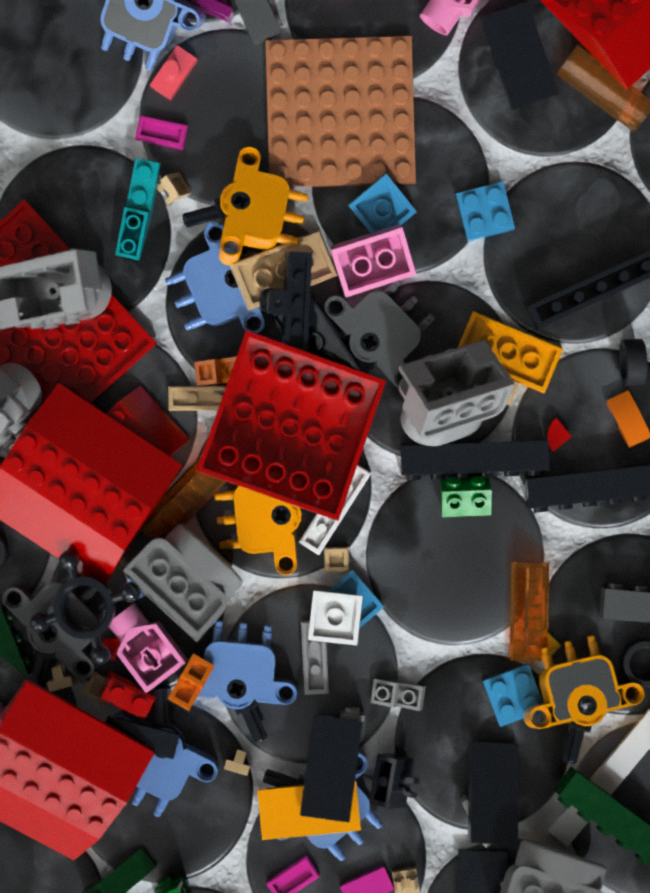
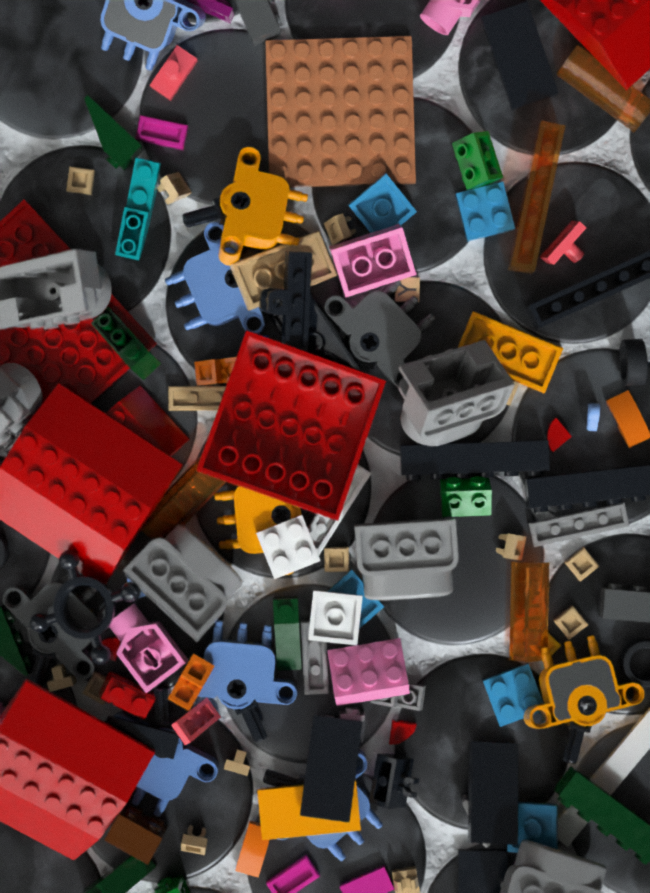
none -> tan tile [66,167,95,195]
none -> dark green slope [84,95,144,171]
none -> dark green slope [91,307,161,380]
none -> reddish brown brick [104,804,167,865]
none -> coral tile [171,697,221,745]
none -> tan tile [181,825,207,855]
none -> orange slope [235,820,270,878]
none -> white plate [256,515,321,579]
none -> dark green slope [273,596,302,671]
none -> tan tile [324,214,356,245]
none -> bright pink brick [327,638,410,706]
none -> light grey brick [354,518,458,600]
none -> red tile [389,719,417,745]
none -> tan tile [395,277,420,303]
none -> green brick [452,131,503,190]
none -> tan tile [496,533,526,561]
none -> clear orange brick [507,121,565,274]
none -> dark azure plate [507,801,558,853]
none -> light grey tile [528,502,630,547]
none -> coral tile [540,221,586,265]
none -> tan tile [553,605,588,640]
none -> tan tile [564,547,599,582]
none -> light blue tile [586,403,600,431]

